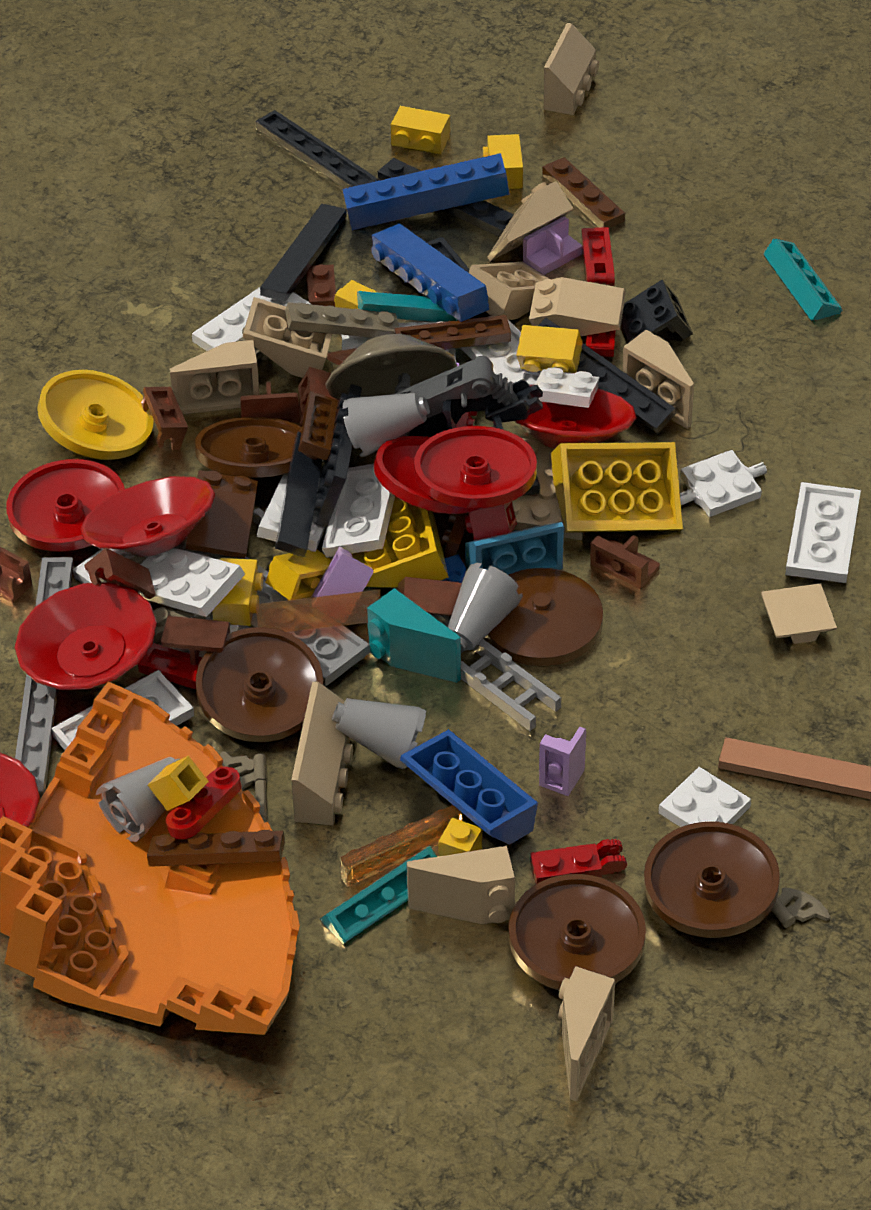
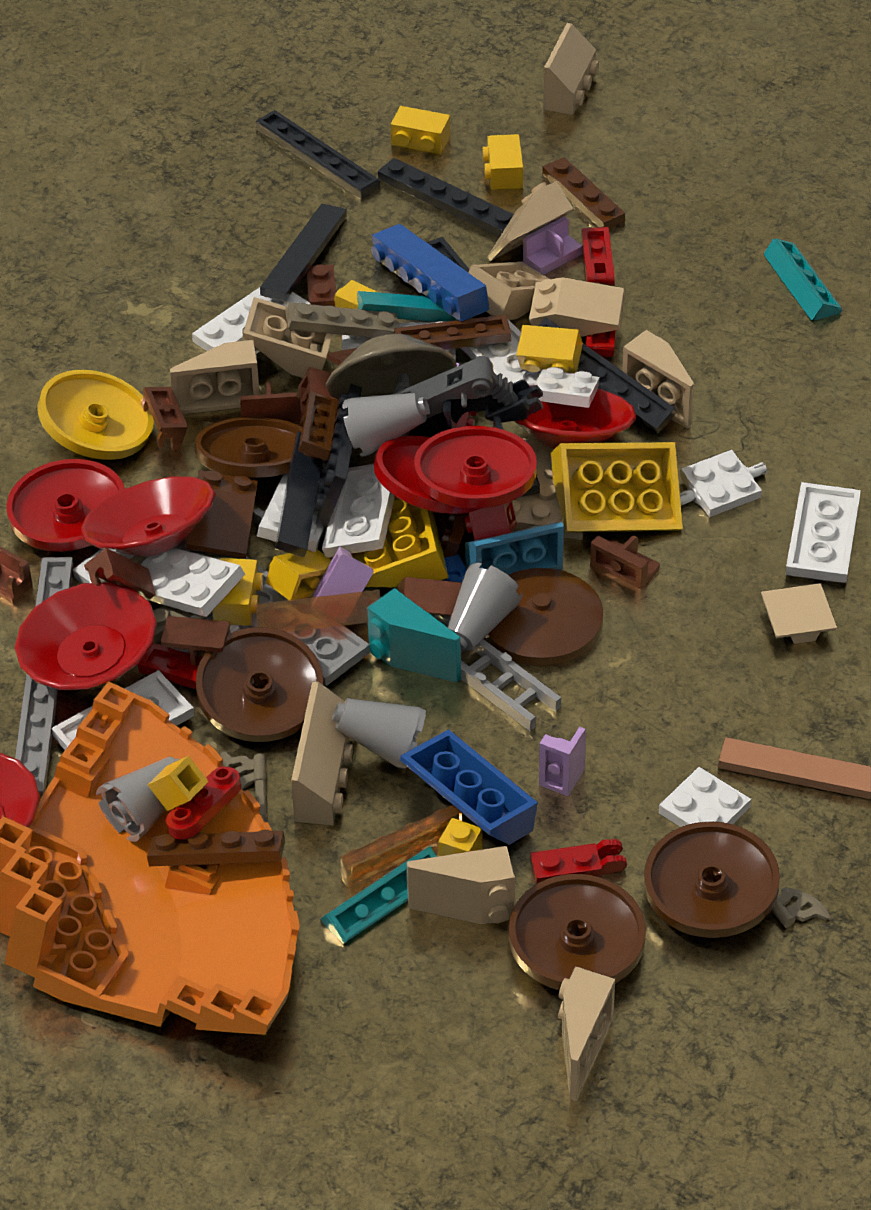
blue brick [342,153,509,230] -> none
black bracket [621,279,693,342] -> none

